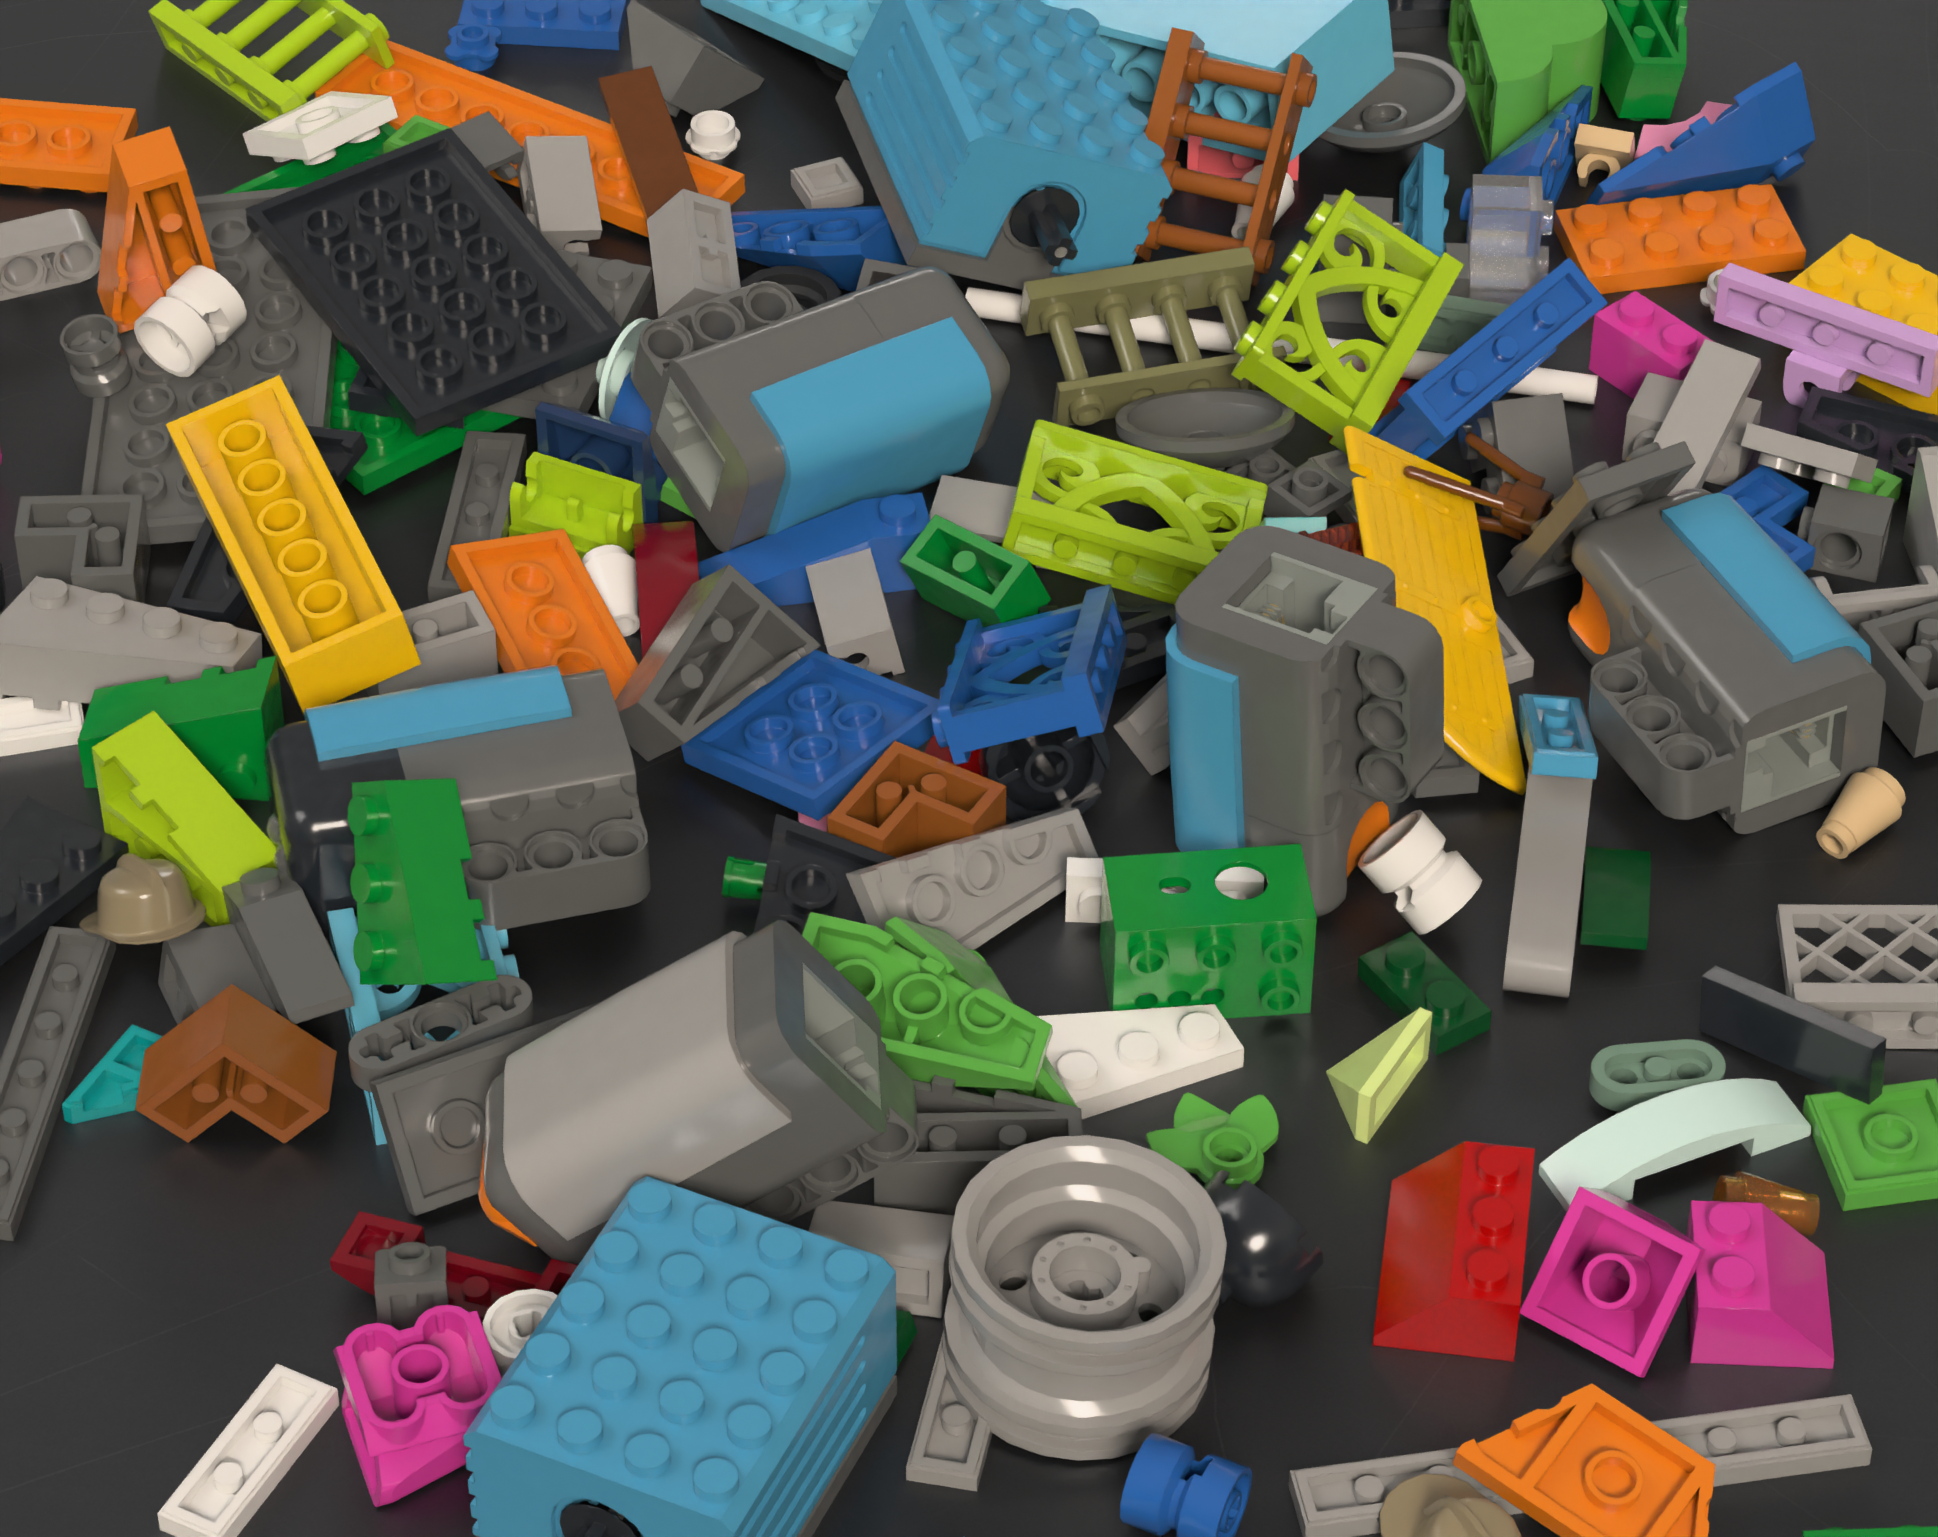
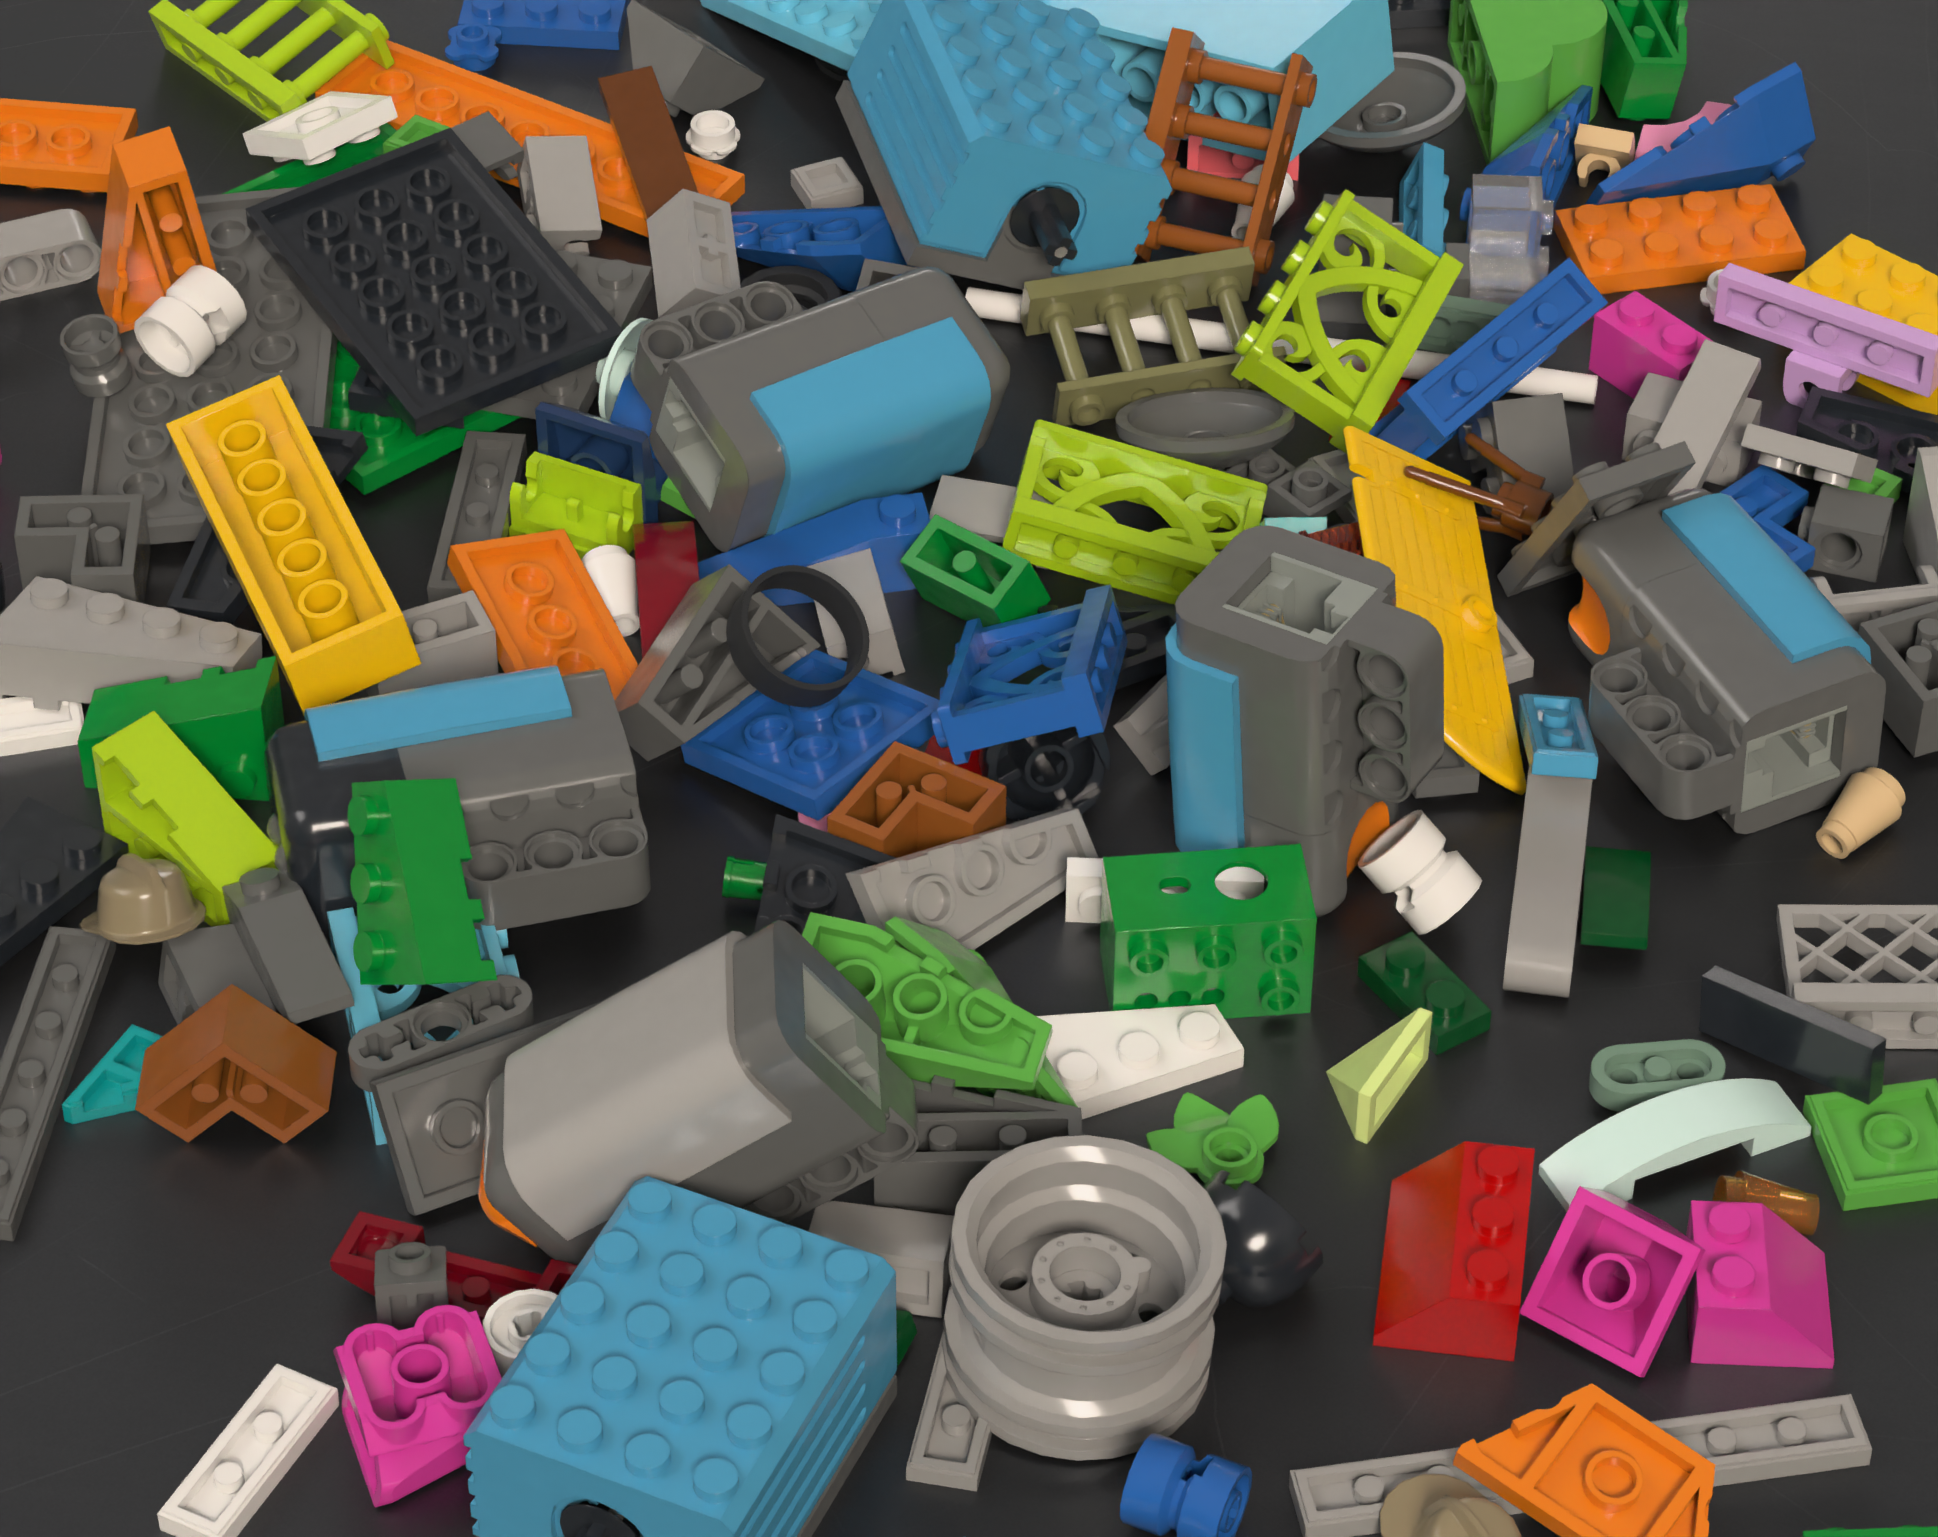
none -> black tyre [726,565,870,707]

